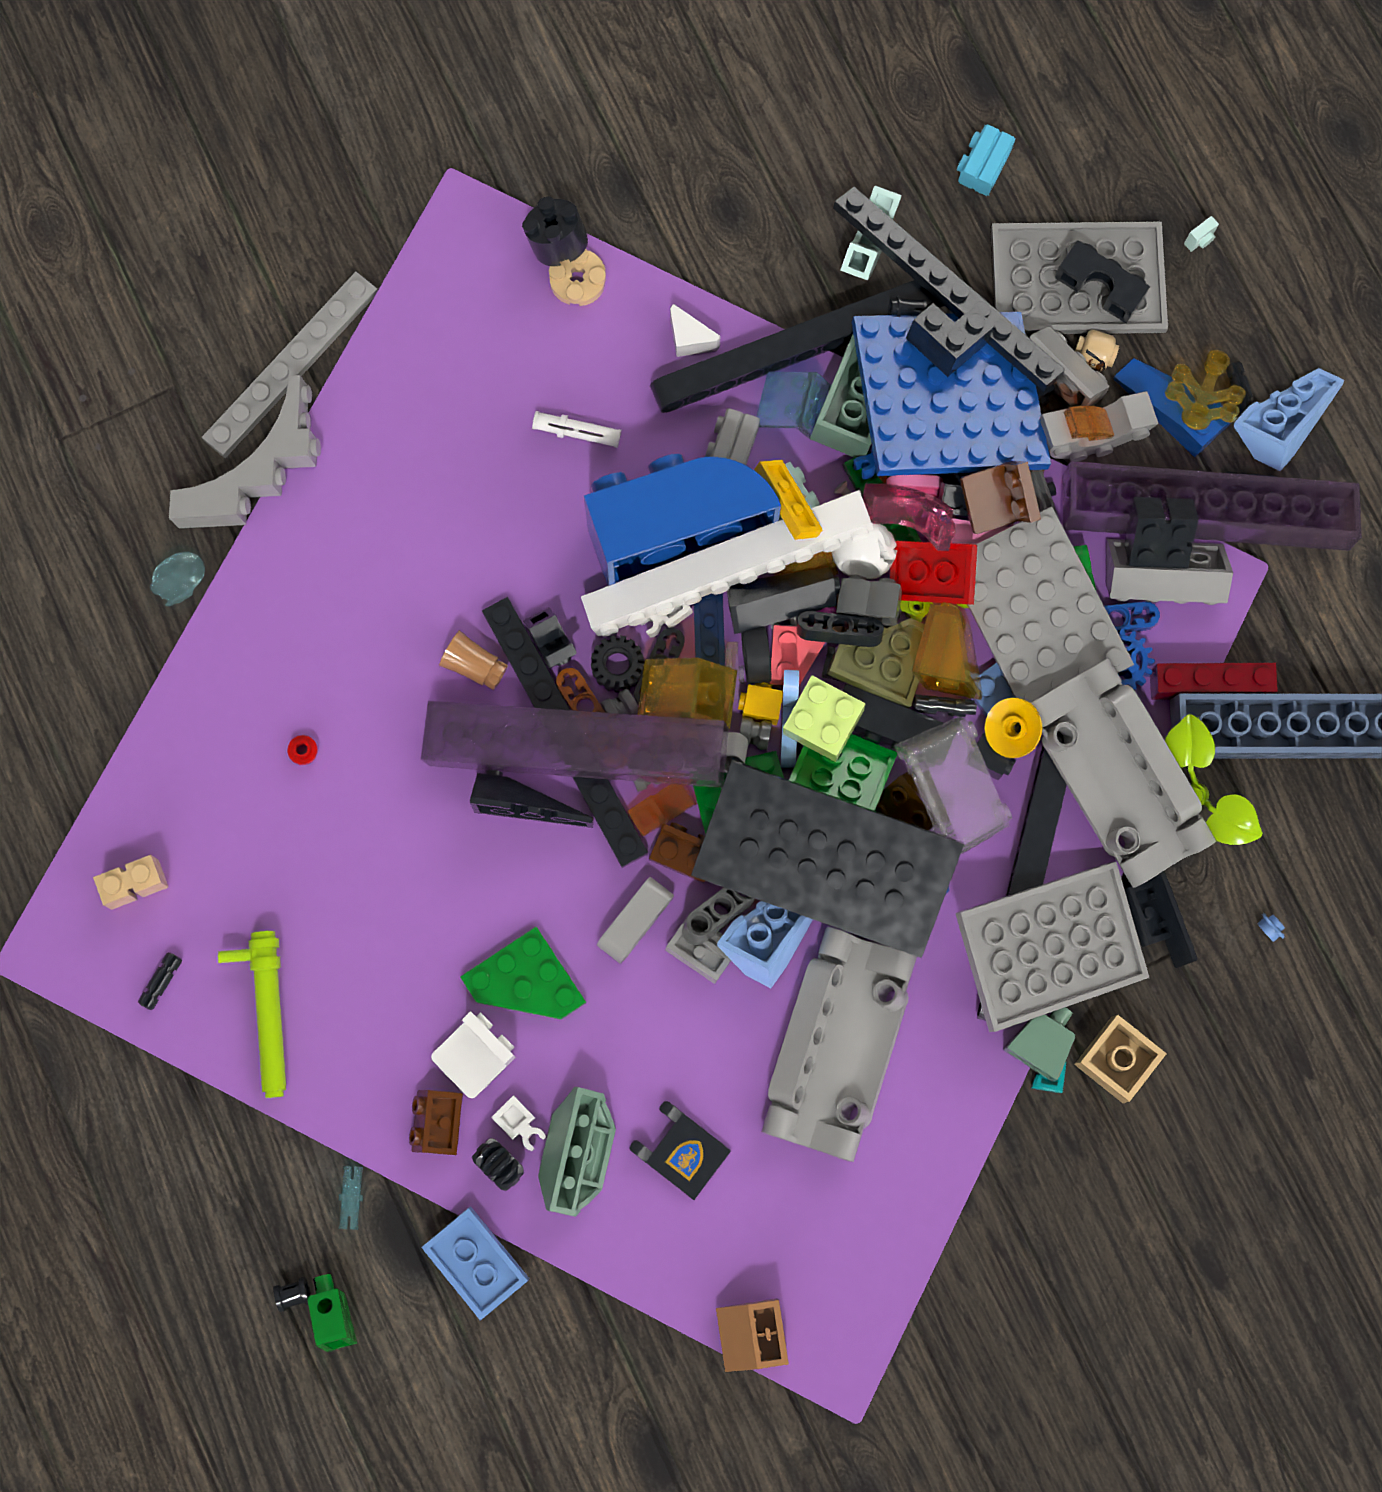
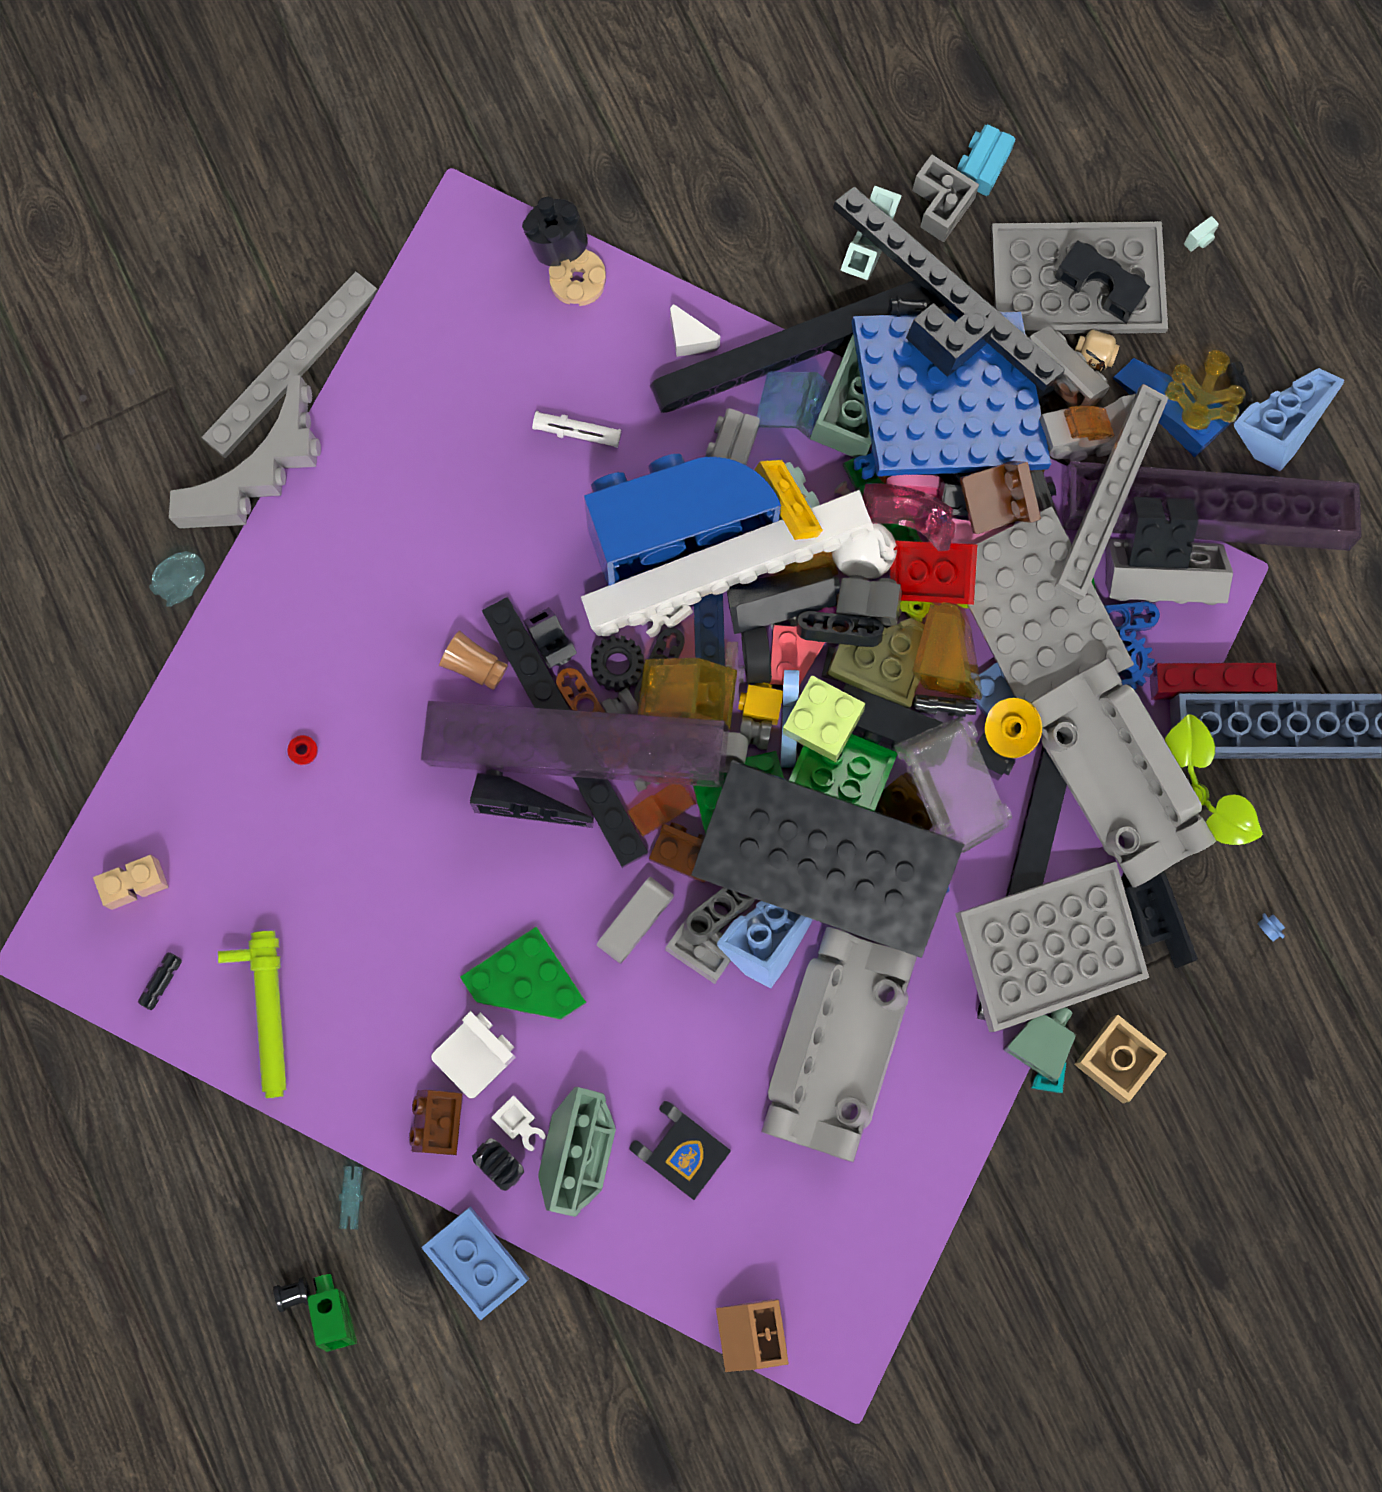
none -> light grey brick [912,154,979,242]
none -> light grey plate [1054,384,1169,600]

